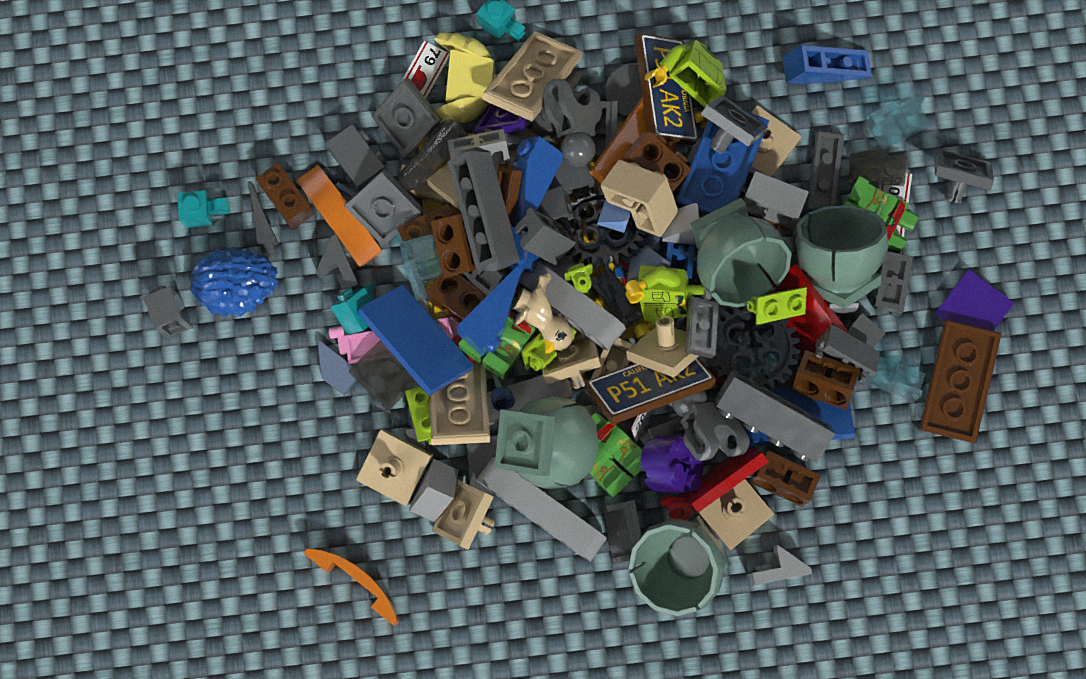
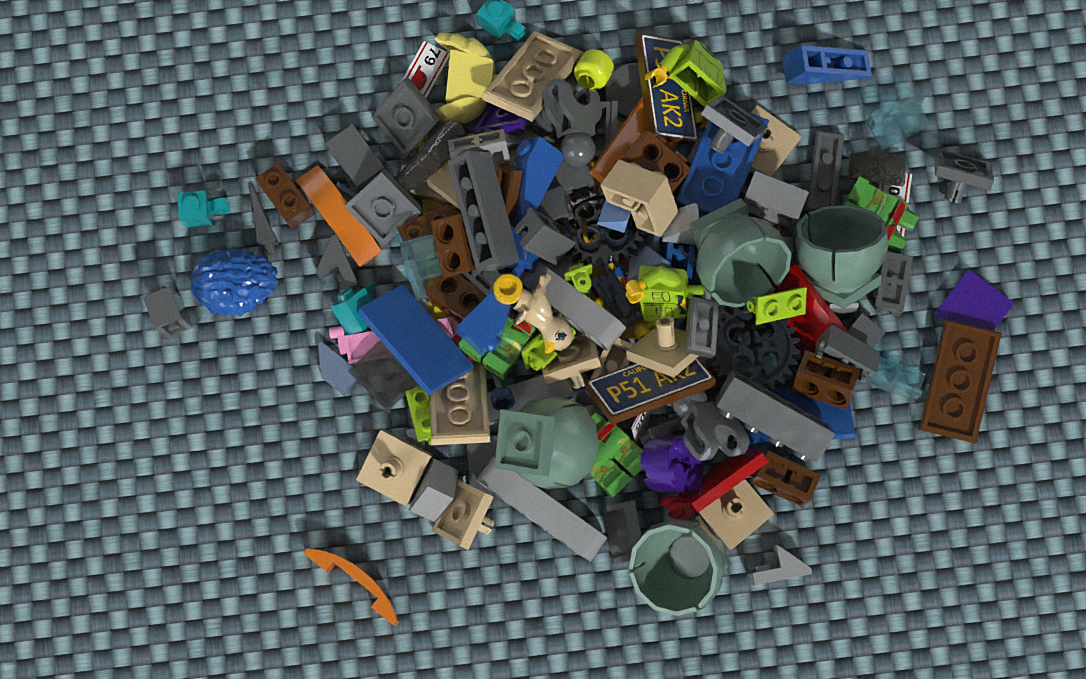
none -> yellow tile [493,274,523,305]
none -> neon yellow head [574,49,614,90]

